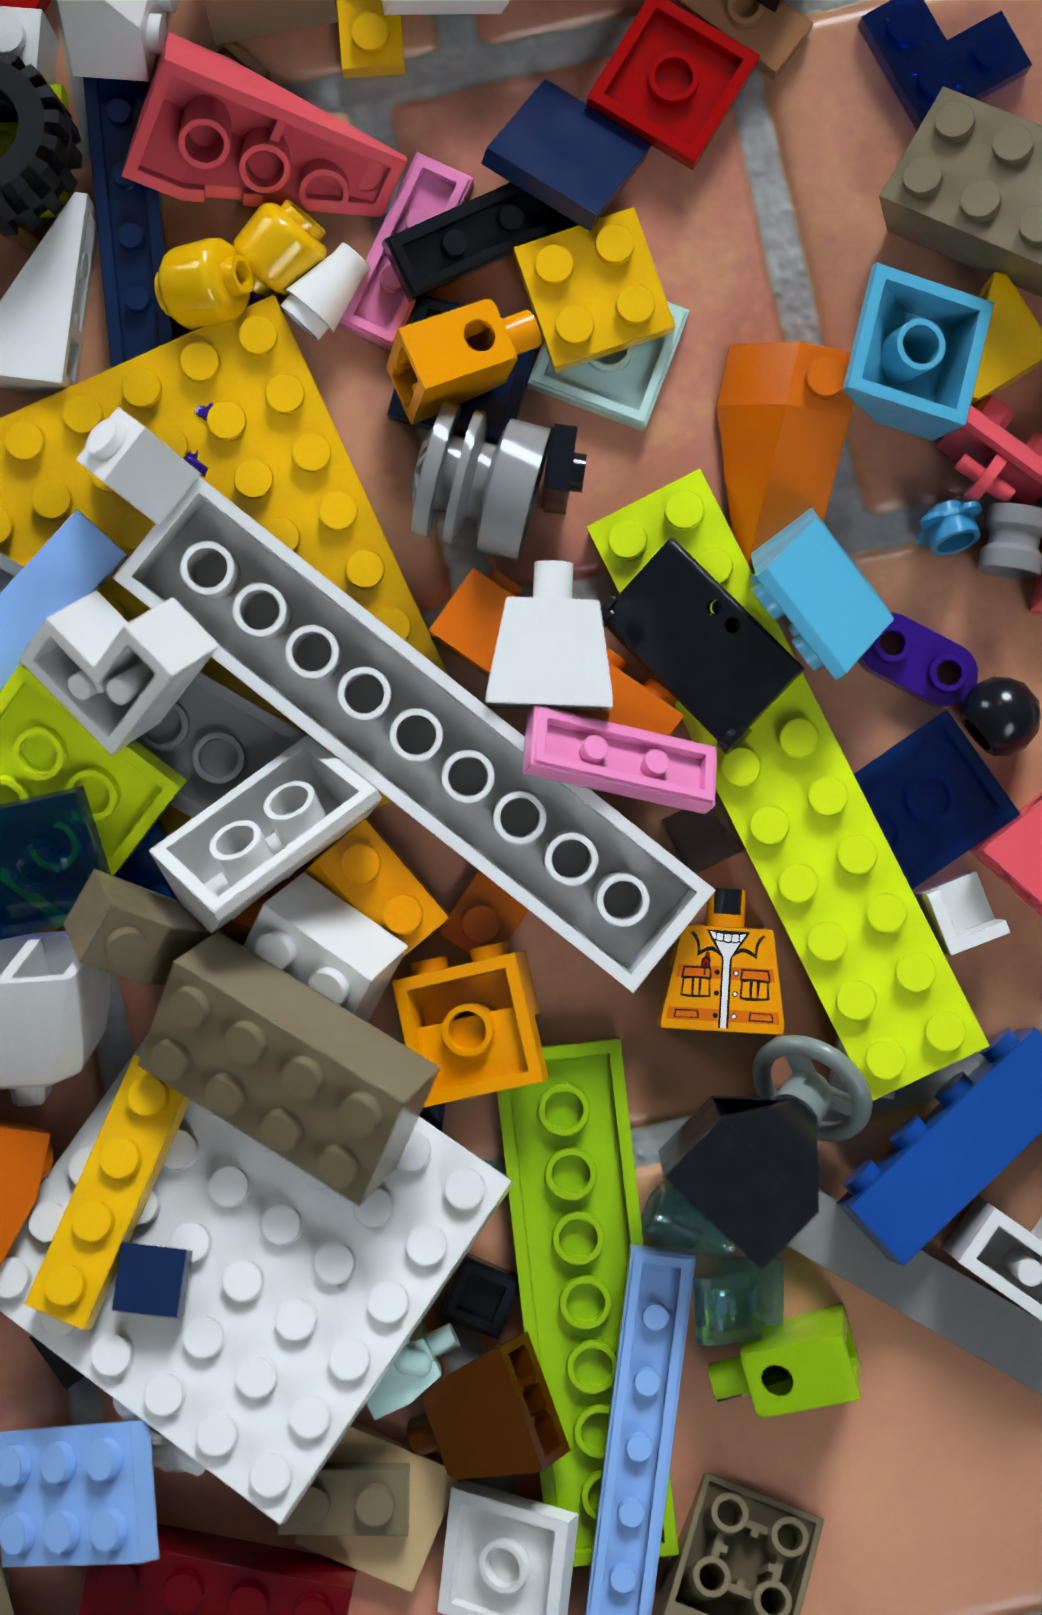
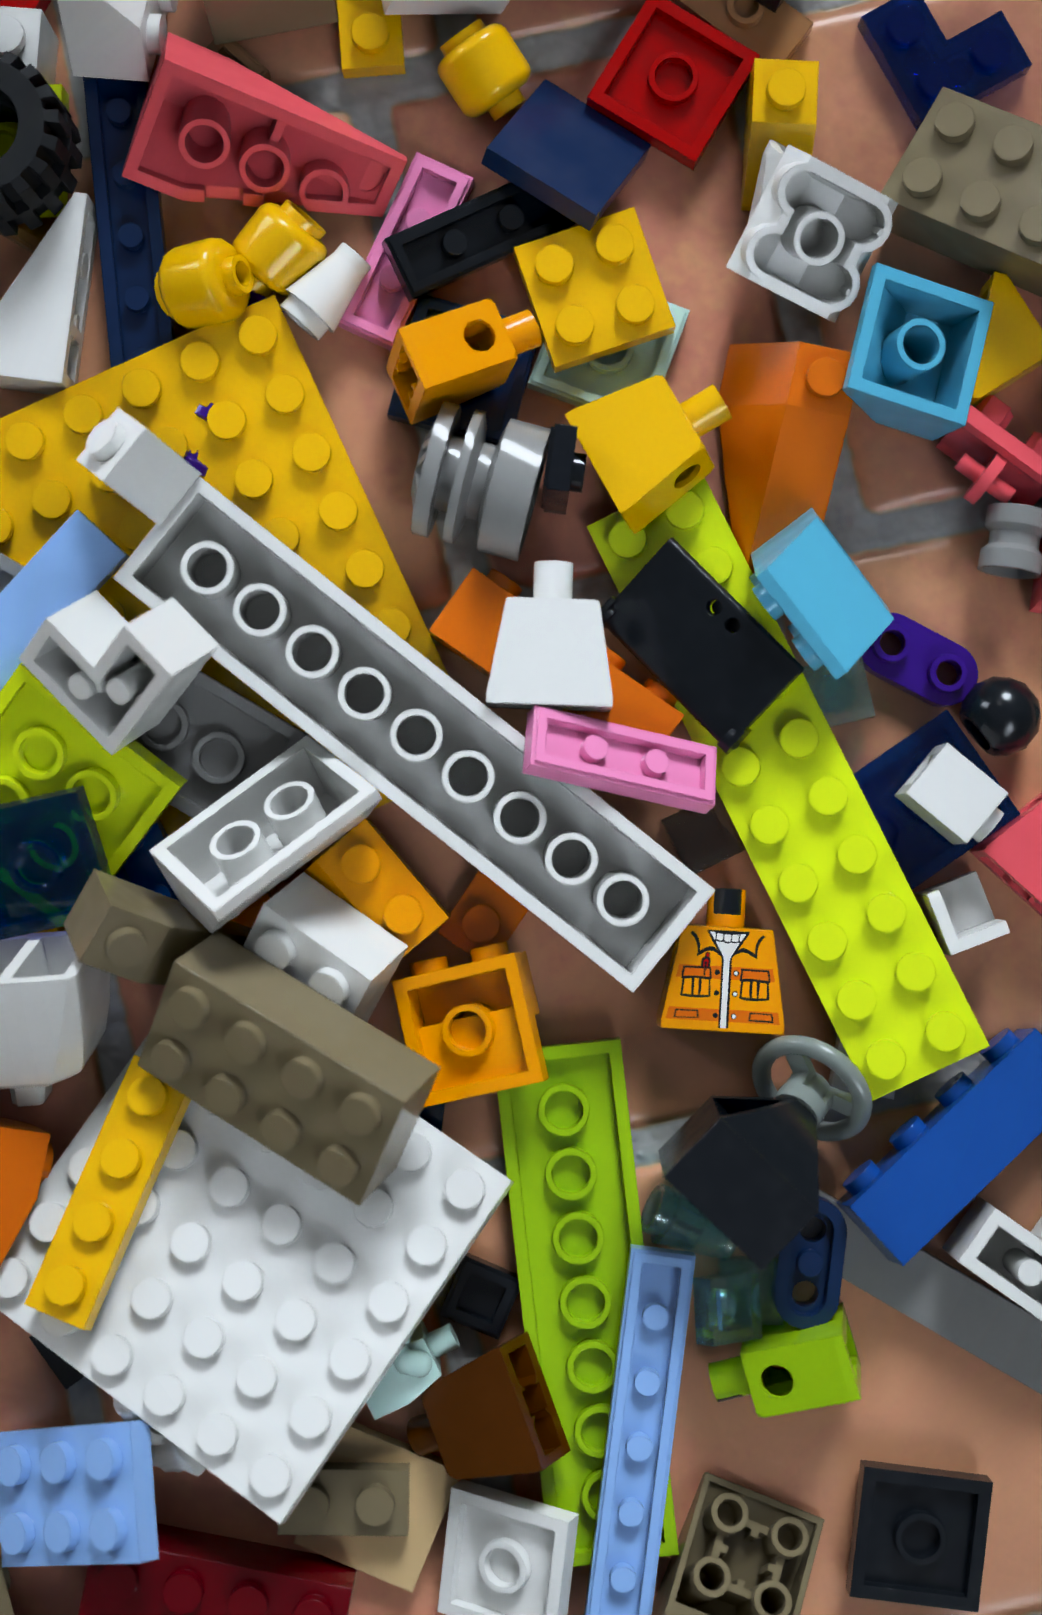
dark blue tile [112,1242,193,1319] -> none
dark azure plate [916,500,982,556] -> none
none -> yellow head [437,18,531,122]
none -> yellow torso [564,375,732,534]
none -> white piece [726,140,898,323]
none -> yellow slope [741,58,819,211]
none -> dark blue plate [771,1196,847,1329]
none -> clear light blue plate [803,656,875,728]
none -> black plate [846,1460,993,1612]
none -> white brick [894,743,1008,845]

